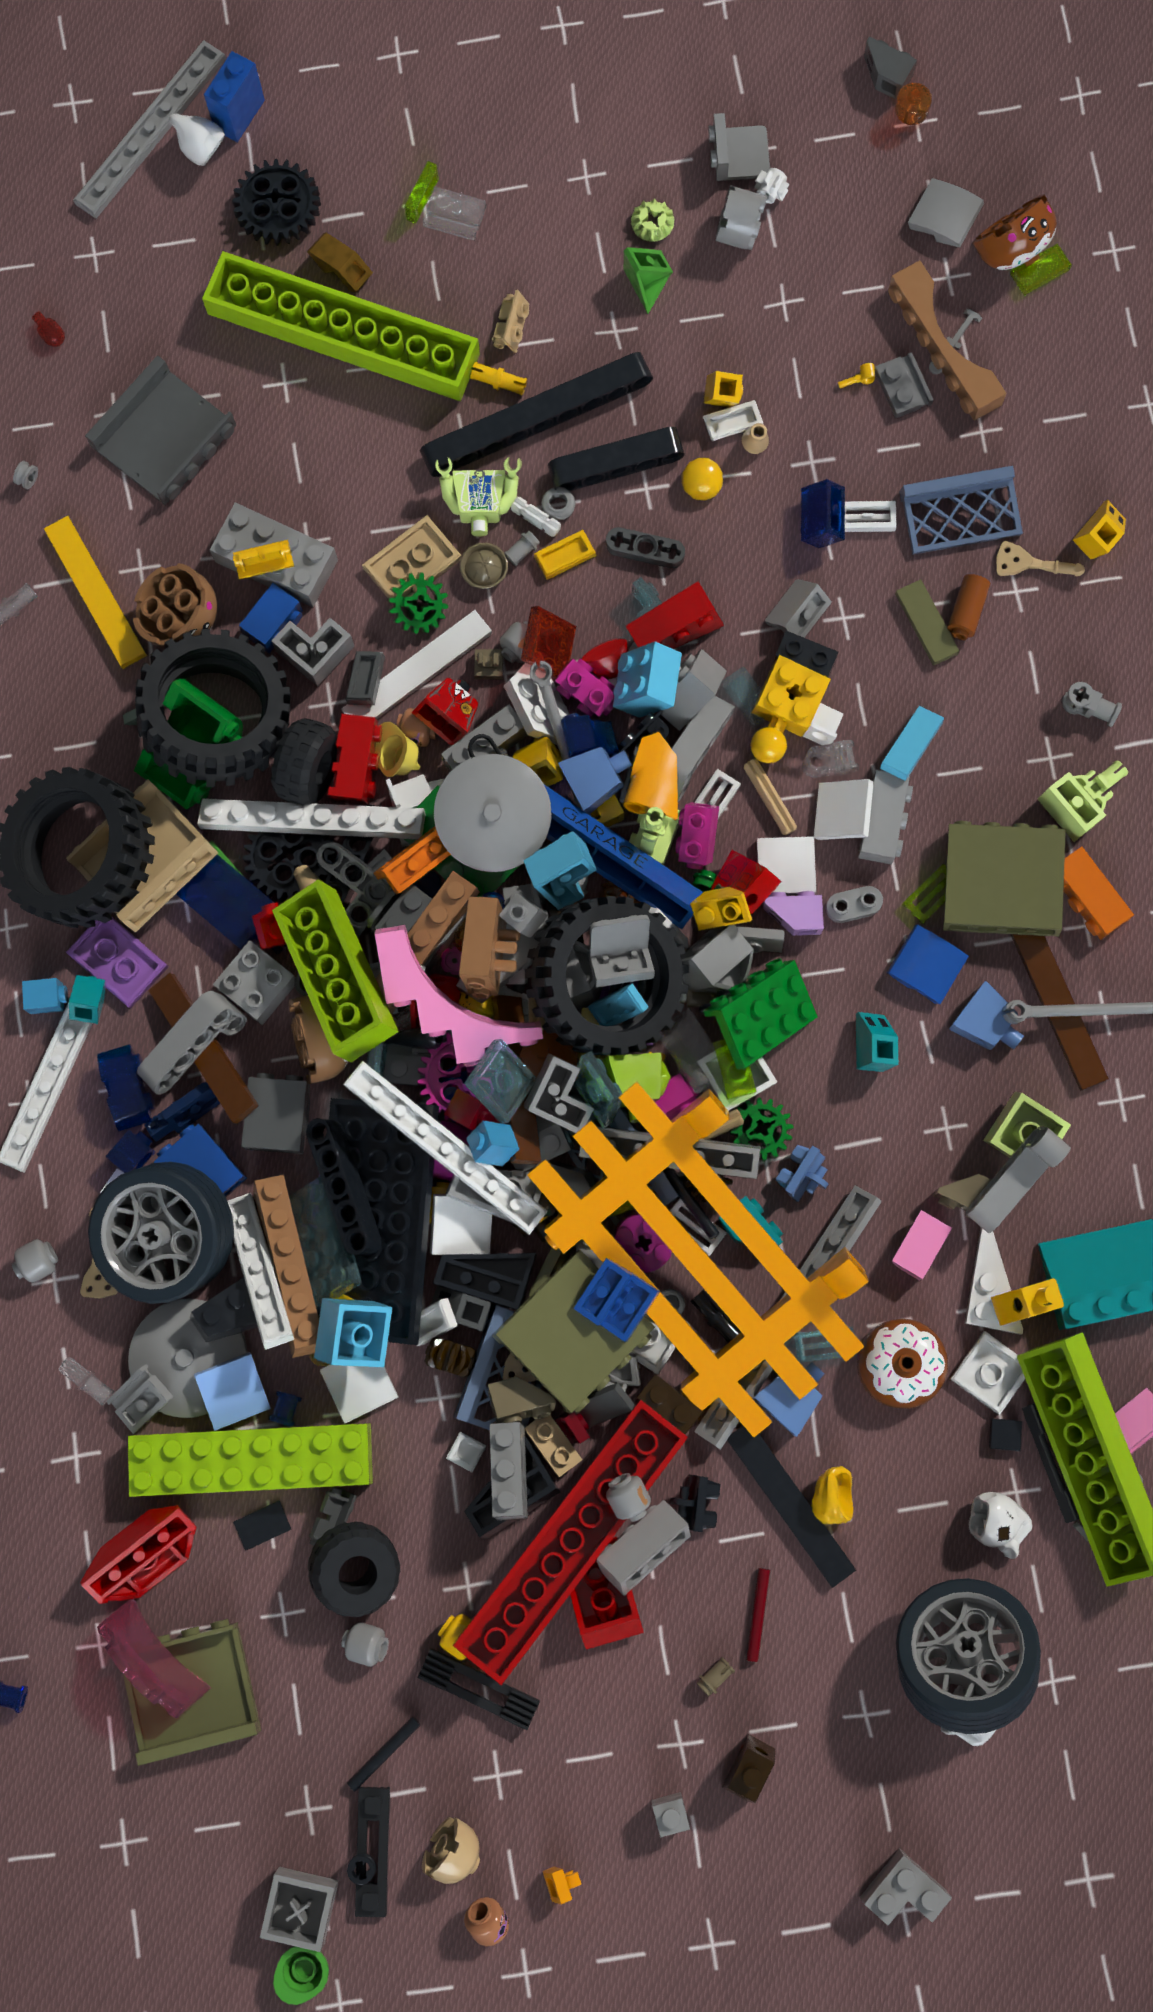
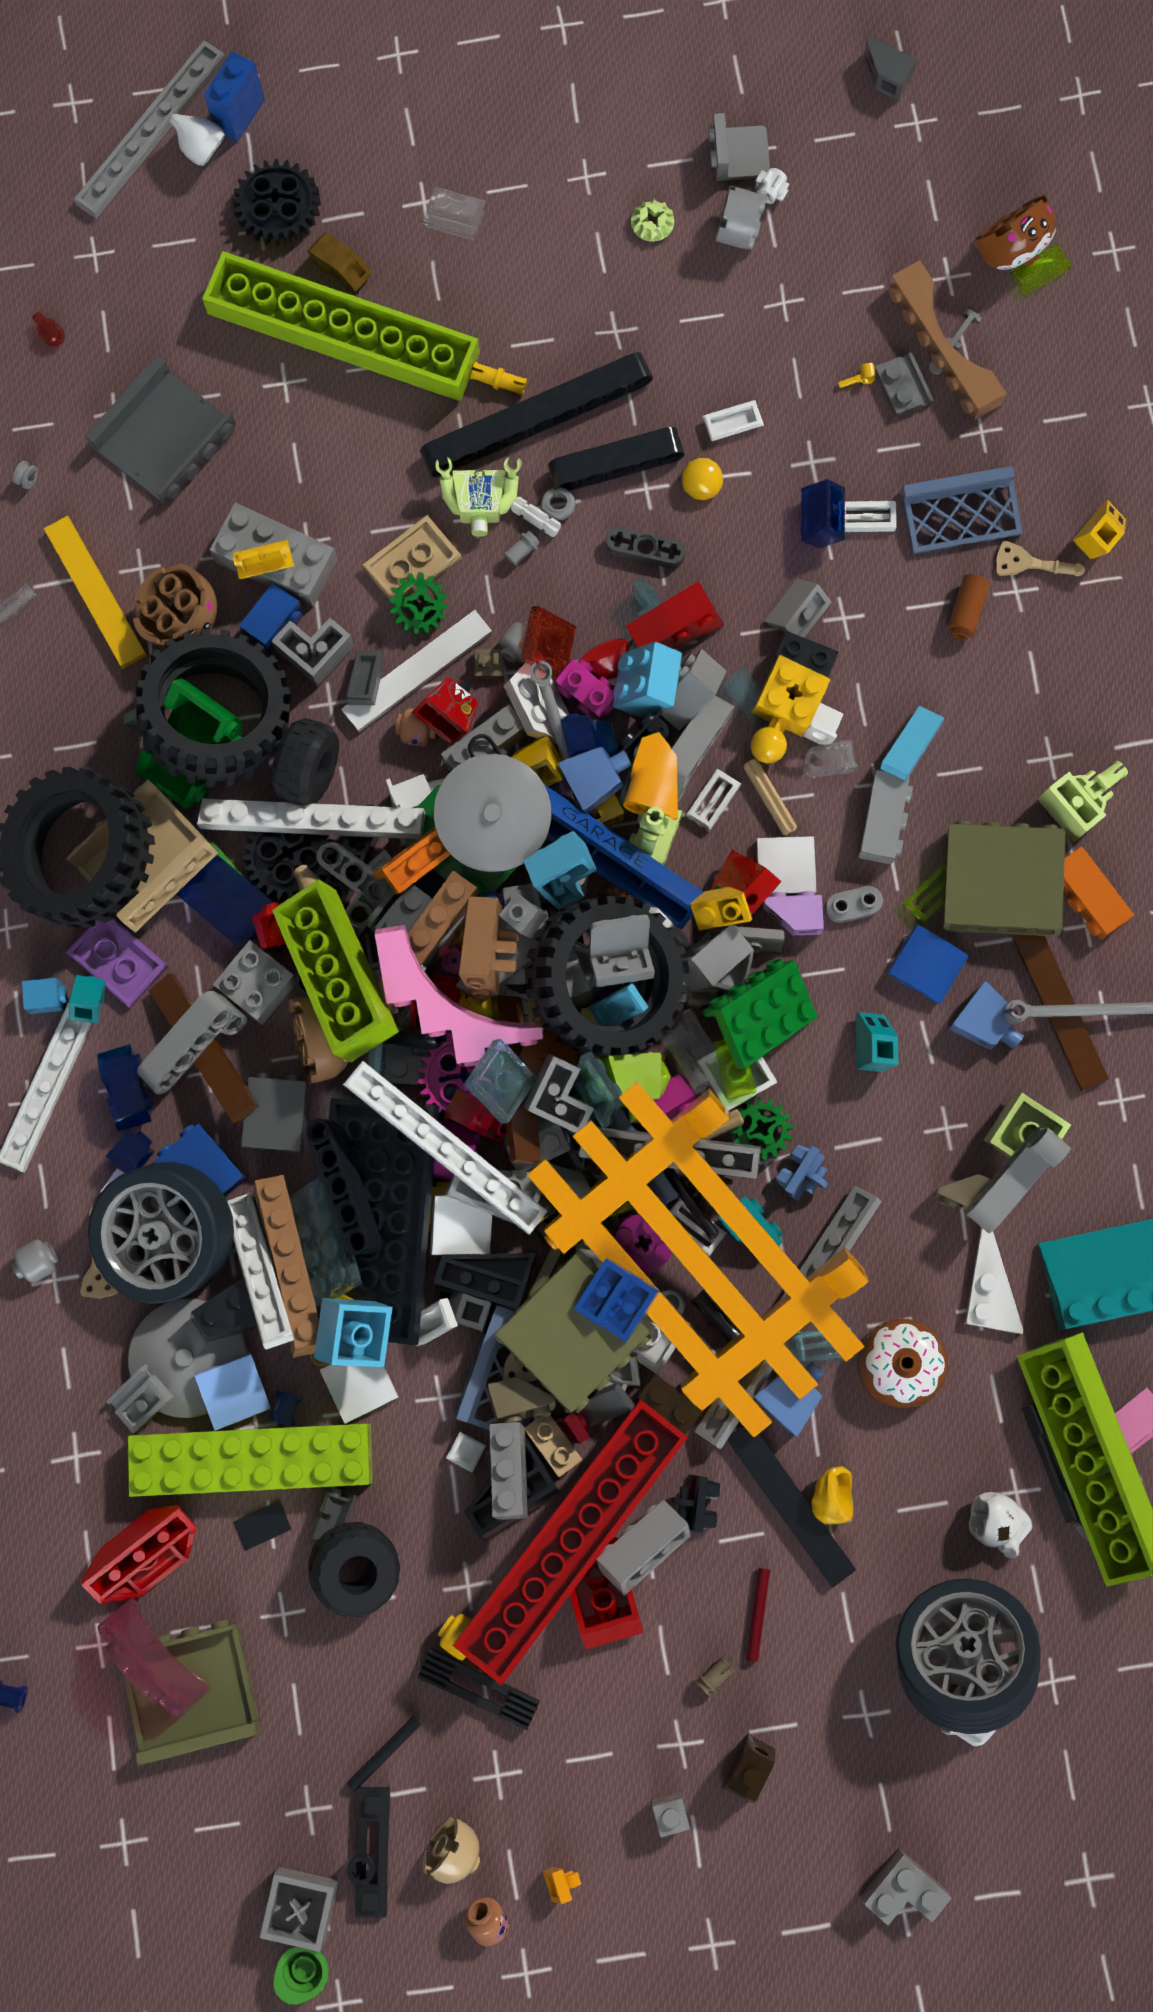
clear axle [59,1357,114,1406] -> none
dark blue hinge [144,1081,220,1142] -> none
red wedge [328,714,382,805] -> none
light grey head [341,1622,389,1667] -> none
light yellow piece [375,722,420,777] -> none
clear neon green tile [404,161,439,224] -> none
dark brown gear [424,1337,476,1377] -> none
dark tan hat [460,543,508,589] -> none
dark azure brick [466,1120,519,1166] -> none
tan hinge [492,290,529,353] -> none
yellow tile [534,530,596,580] -> none
light grey head [606,1473,651,1522] -> none
bright green slope [623,247,673,314] -> none
dark pink brick [676,802,719,869] -> none
green plate [693,870,717,892] -> none
yellow brick [704,371,743,408] -> none
tan cone [742,423,769,454] -> none
white tile [814,779,874,840] -> none
bright pink brick [892,1210,952,1280] -> none
clear orange head [895,83,932,125] -> none
olive tile [895,579,959,666] -> none
light grey slope [908,178,984,247] -> none
white tile [950,1331,1025,1415] -> none
black tile [989,1418,1022,1451] -> none
yellow torso [991,1278,1064,1326] -> none
light grey connector [1062,682,1122,727] -> none

